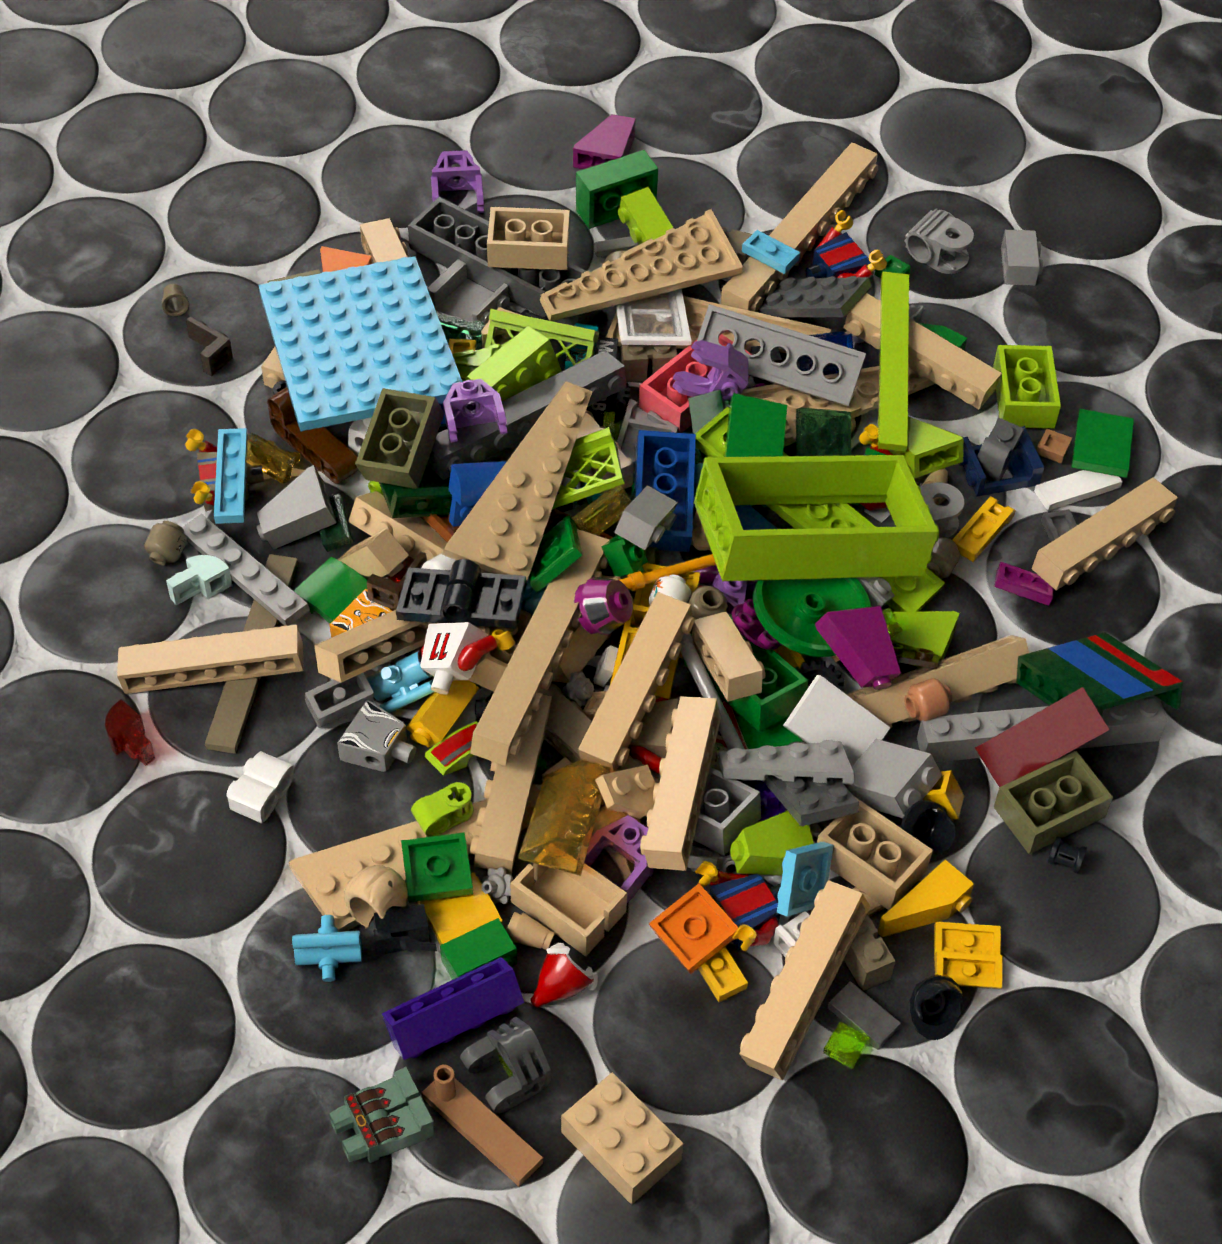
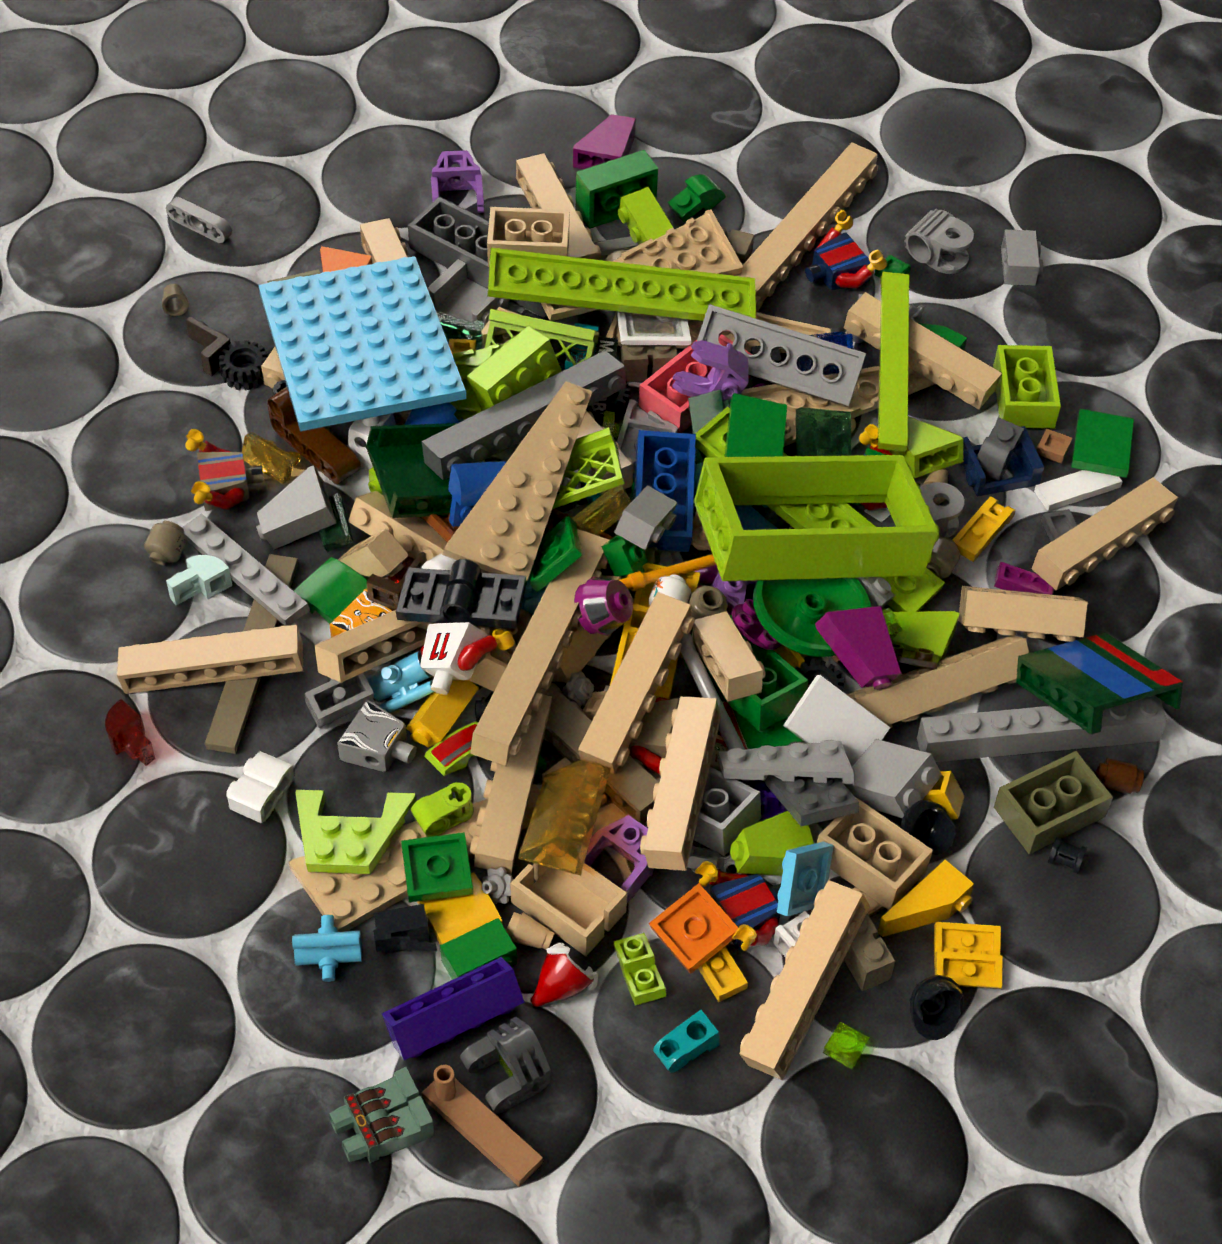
medium azure plate [214,428,248,524] -> none
tan piece [344,865,408,929] -> none
olive brick [355,388,444,488] -> none
medium lavender piece [443,379,508,443] -> none
tan brick [561,1072,684,1205] -> none
white tile [594,645,618,687] -> none
tan wing [595,765,656,819] -> none
medium azure plate [742,230,800,274] -> none
dark grey plate [759,276,872,317] -> none
flat silver tile [828,981,901,1050] -> none
nougat head [904,678,952,721] -> none
dark red sticker [975,687,1110,787] -> none
none -> light grey beam [166,197,232,243]
none -> black tyre [219,340,268,391]
none -> lime wing [296,790,417,874]
none -> lime plate [487,248,756,321]
none -> tan brick [516,153,601,260]
none -> lime slope [614,933,666,1006]
none -> teal leg [653,1010,720,1073]
none -> green brick [667,174,726,223]
none -> tan brick [958,586,1088,642]
none -> reddish brown brick [1096,758,1144,794]

